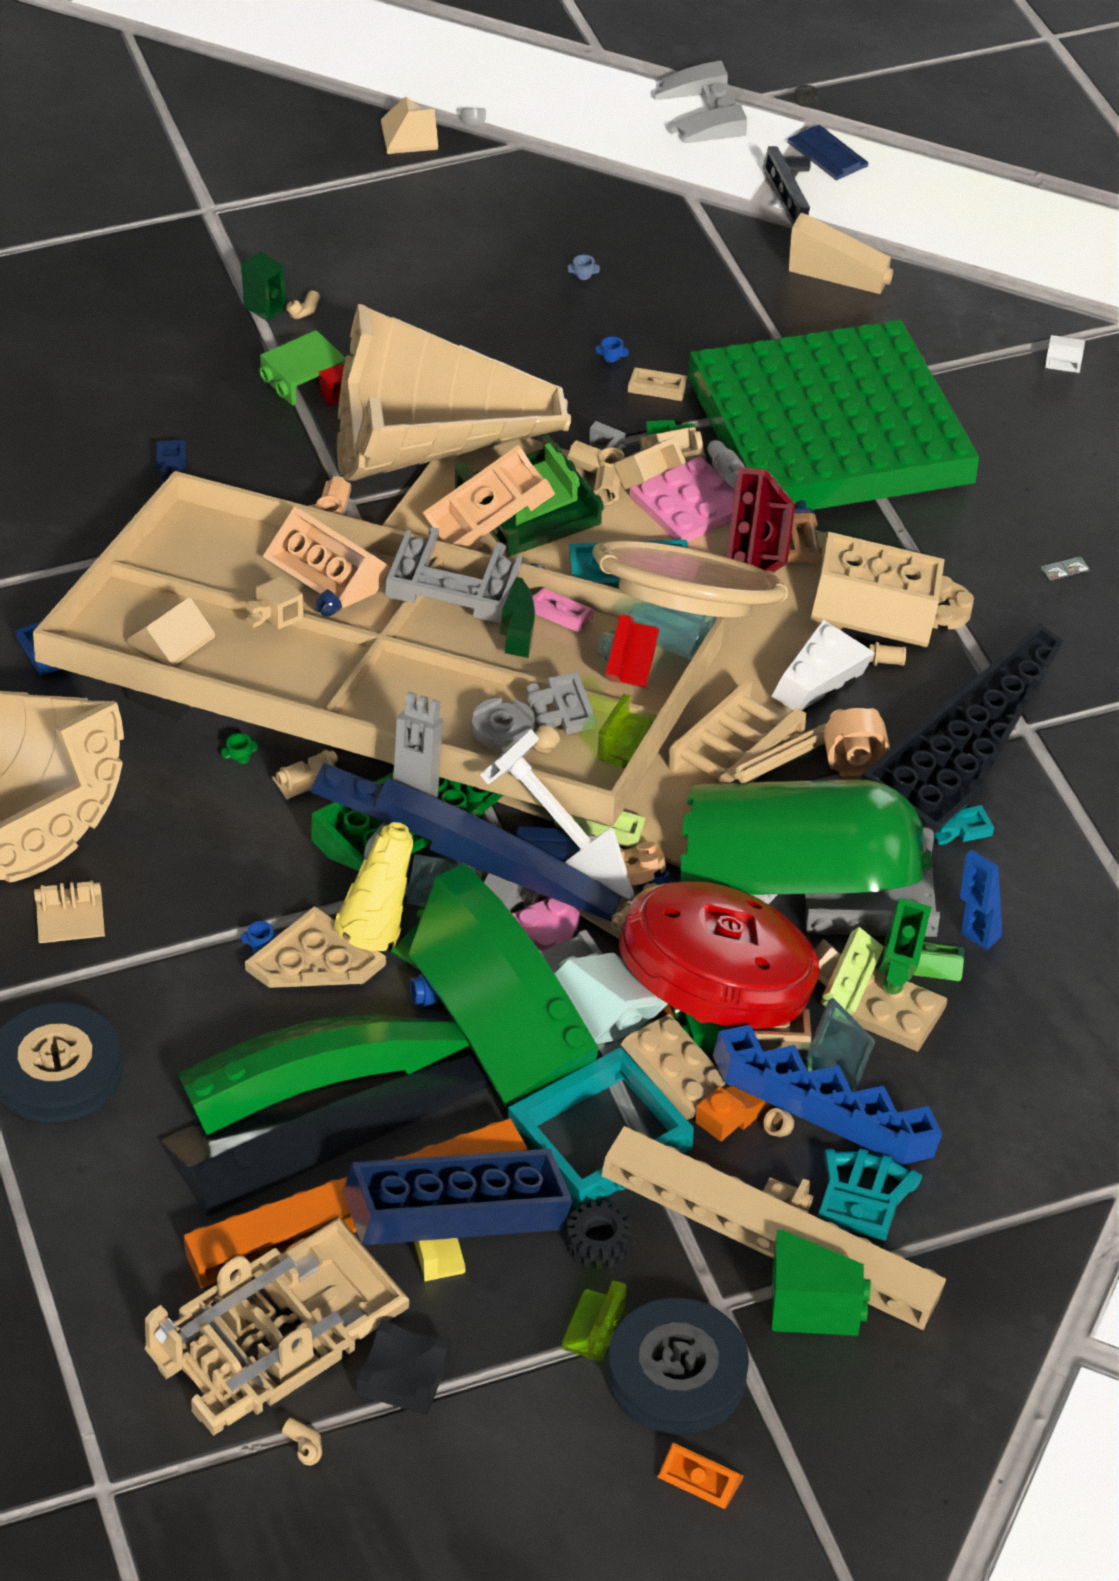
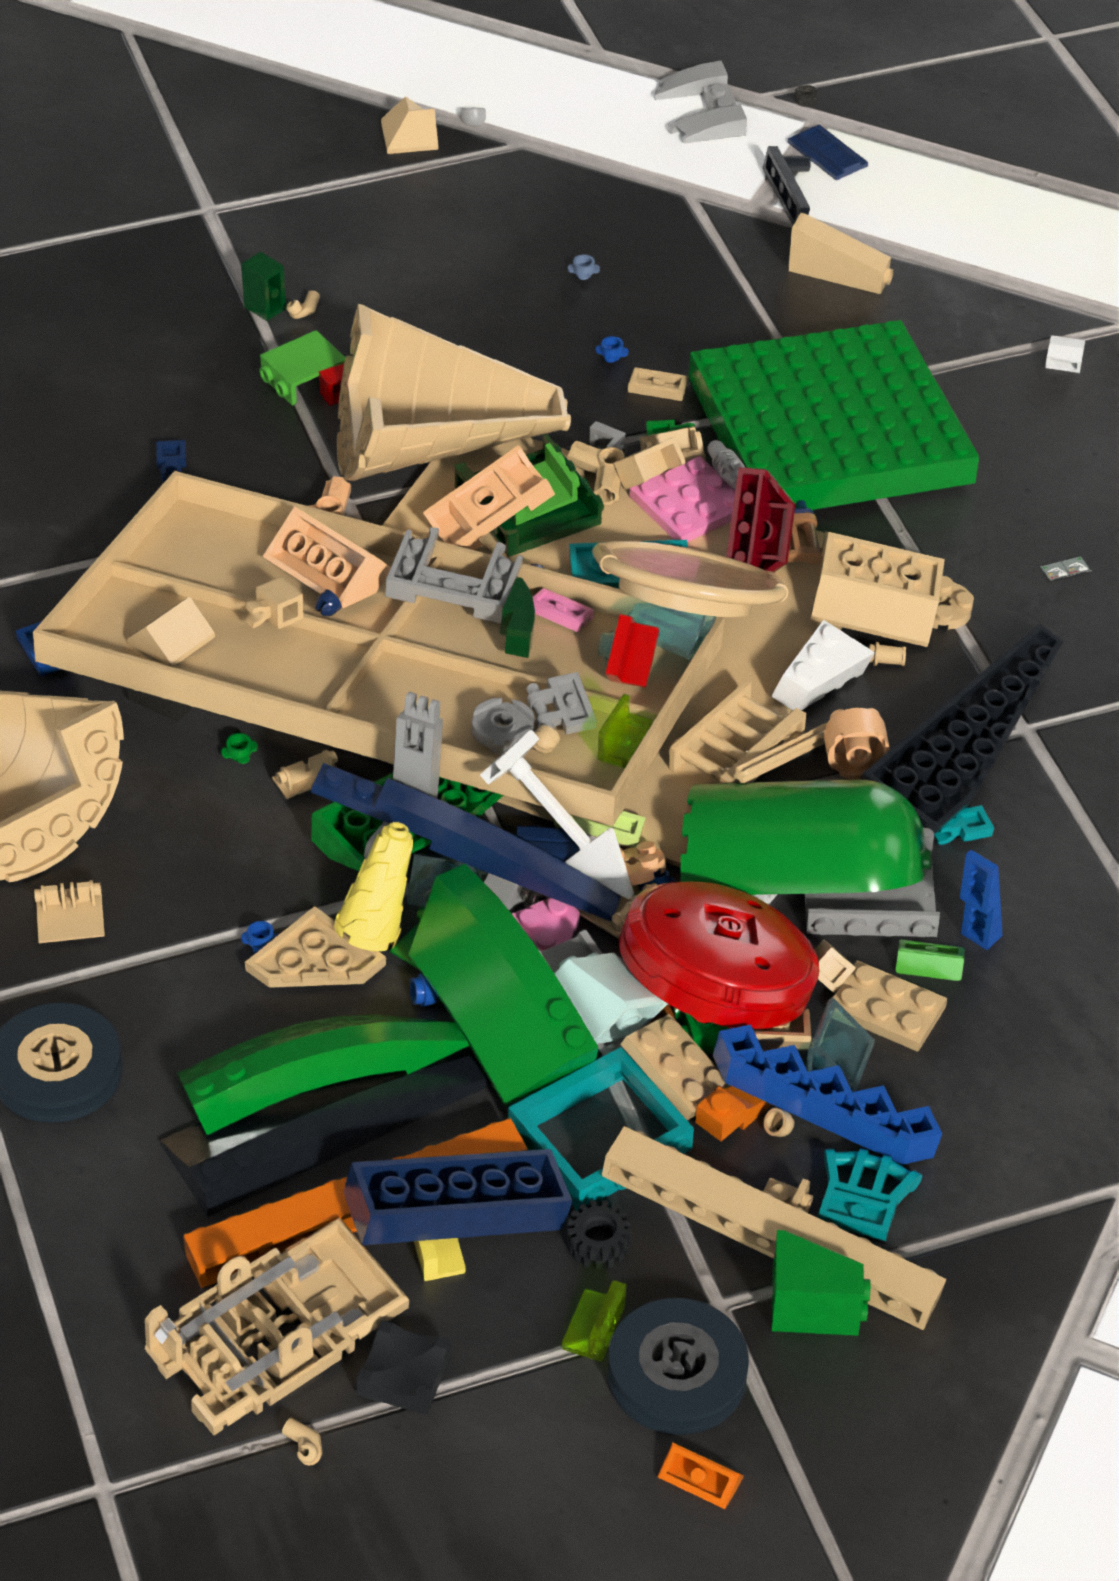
yellowish green hinge [821,927,884,1017] -> none
green brick [878,898,932,995] -> none

